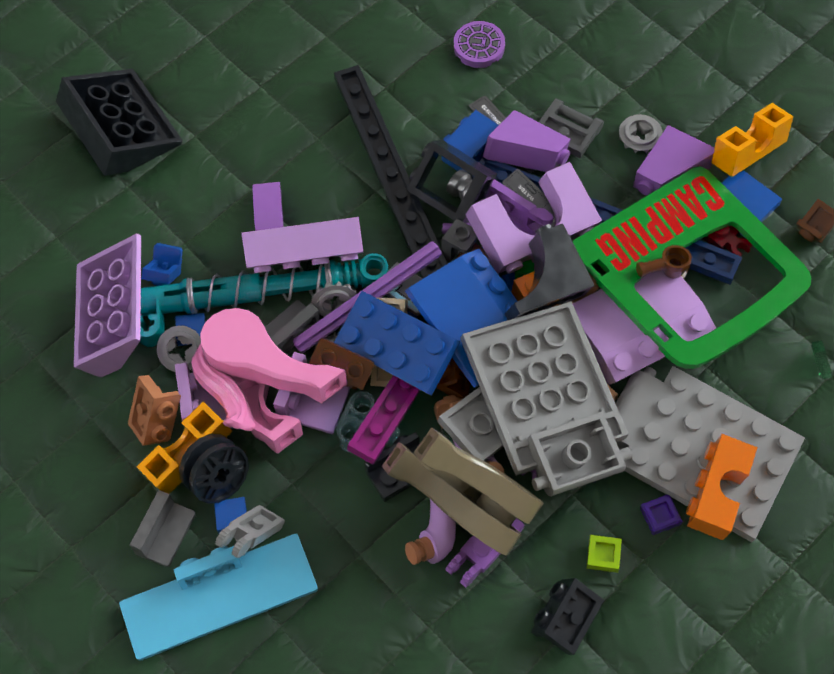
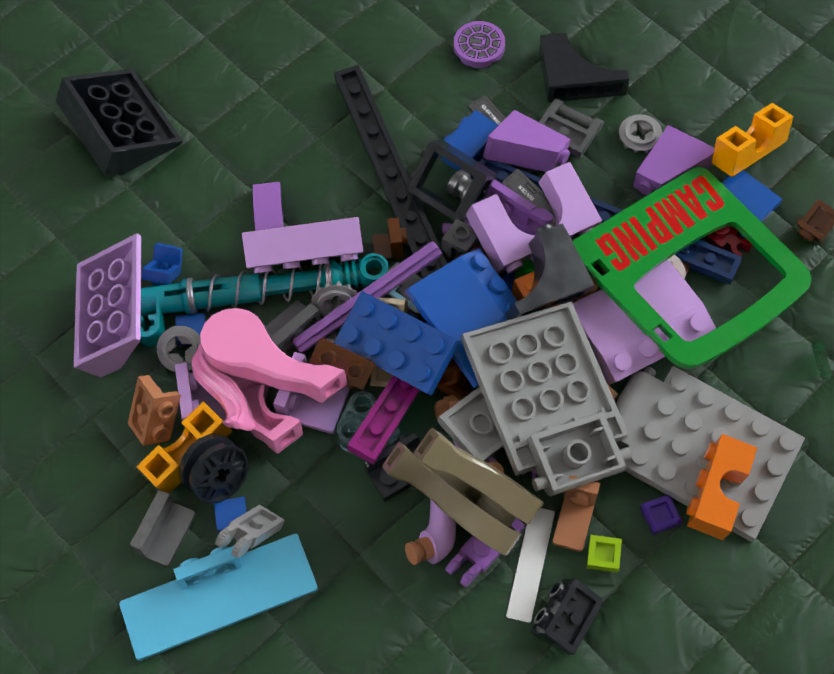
reddish brown bar [636,245,692,279] -> none
none -> reddish brown bracket [372,217,407,261]
none -> white sticker [506,508,555,623]
none -> black arch [539,33,629,102]
none -> nougat bracket [552,475,600,552]

